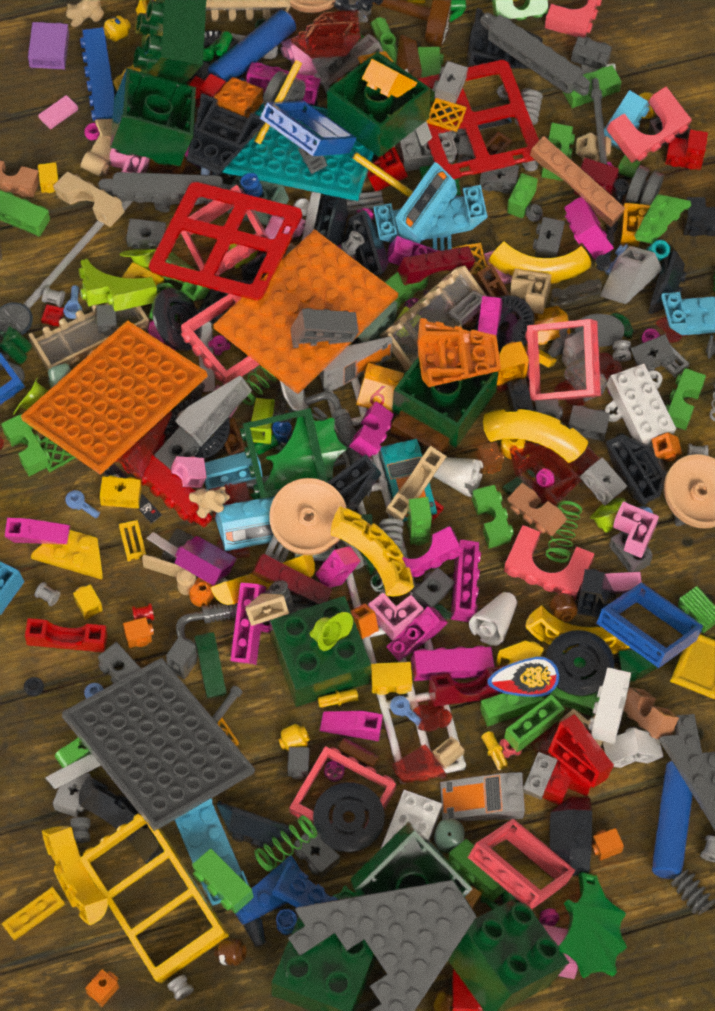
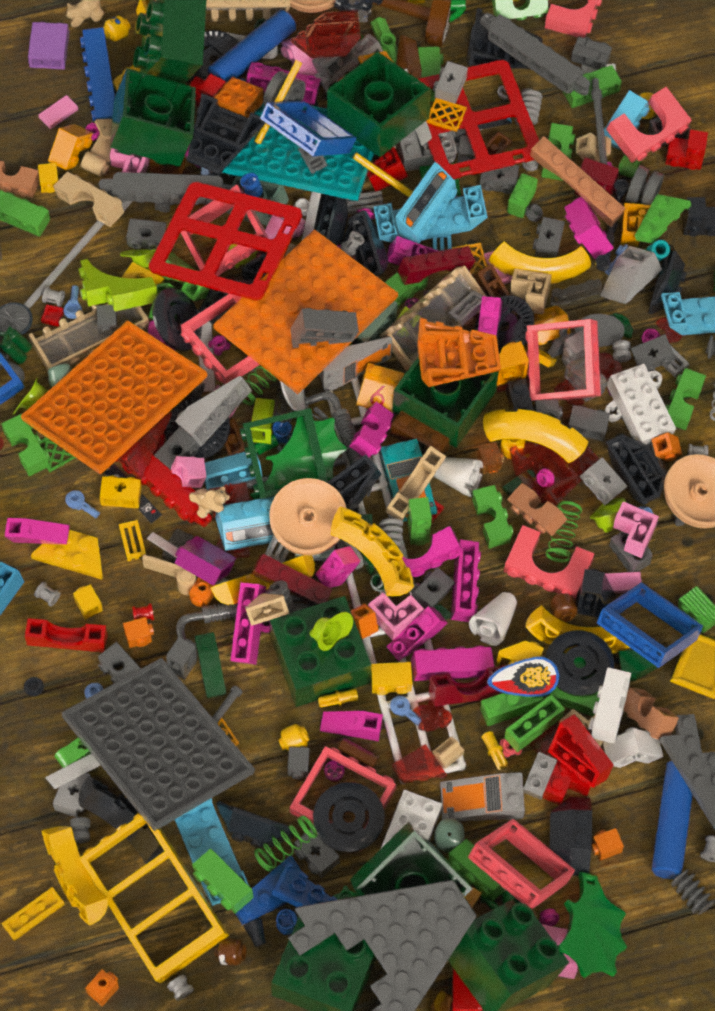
green plant [203,31,233,61] -> none
light orange slope [362,59,417,98] -> none
none -> light orange brick [48,124,93,170]

